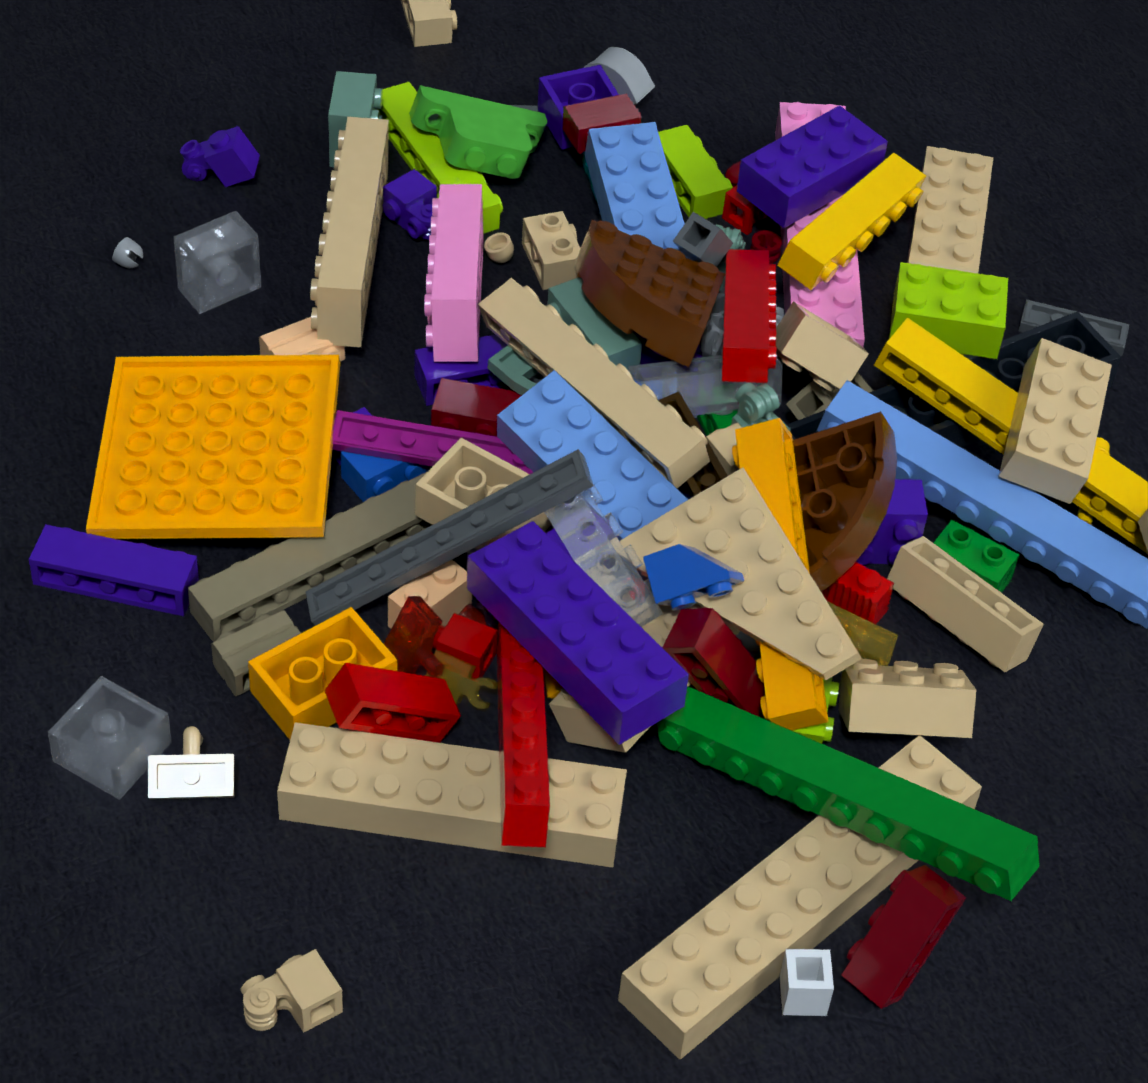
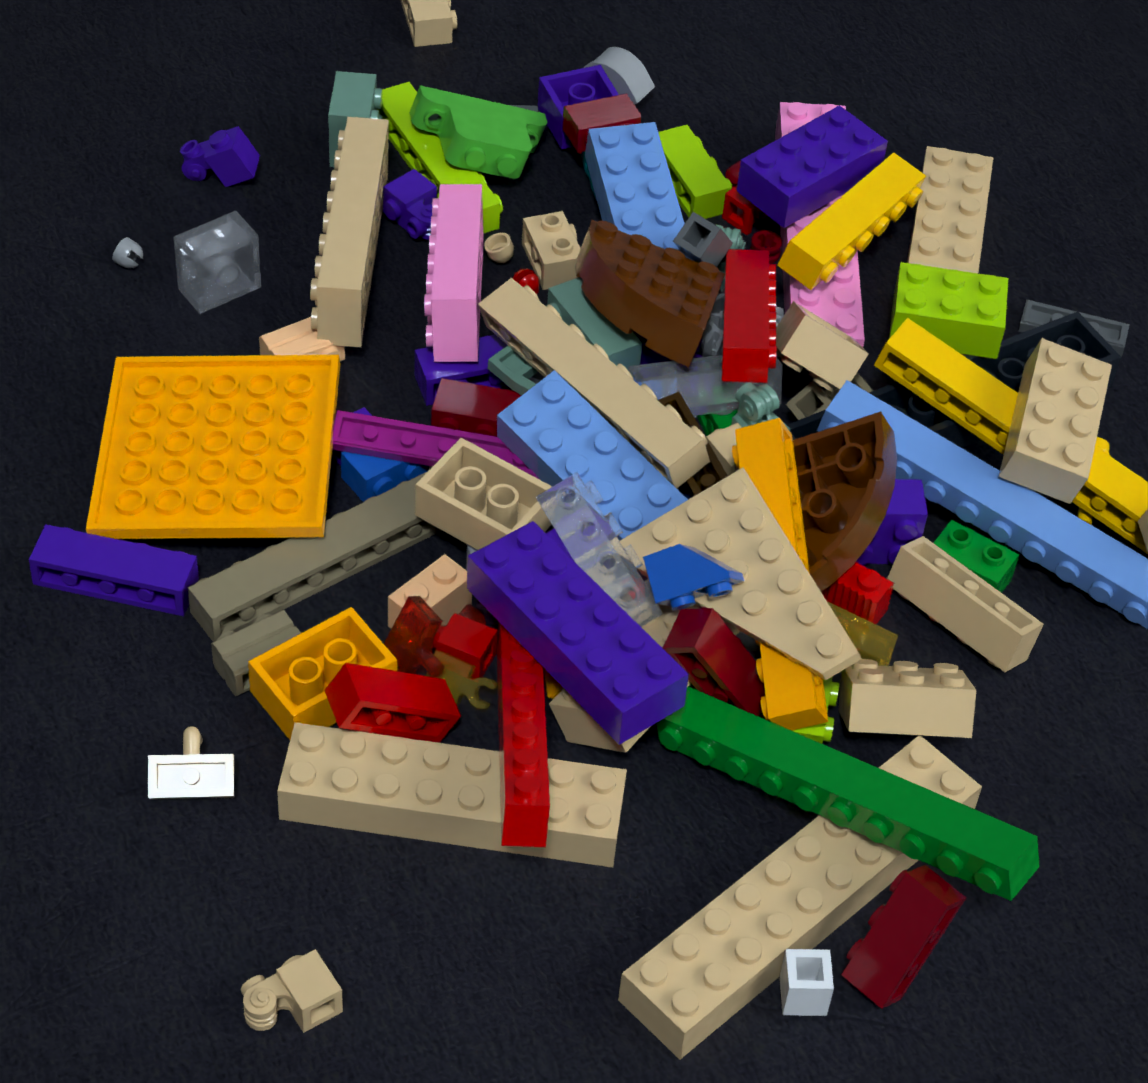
clear brick [48,676,172,800] -> none
dark grey tile [305,449,594,626] -> none
none -> red hinge [513,268,540,295]

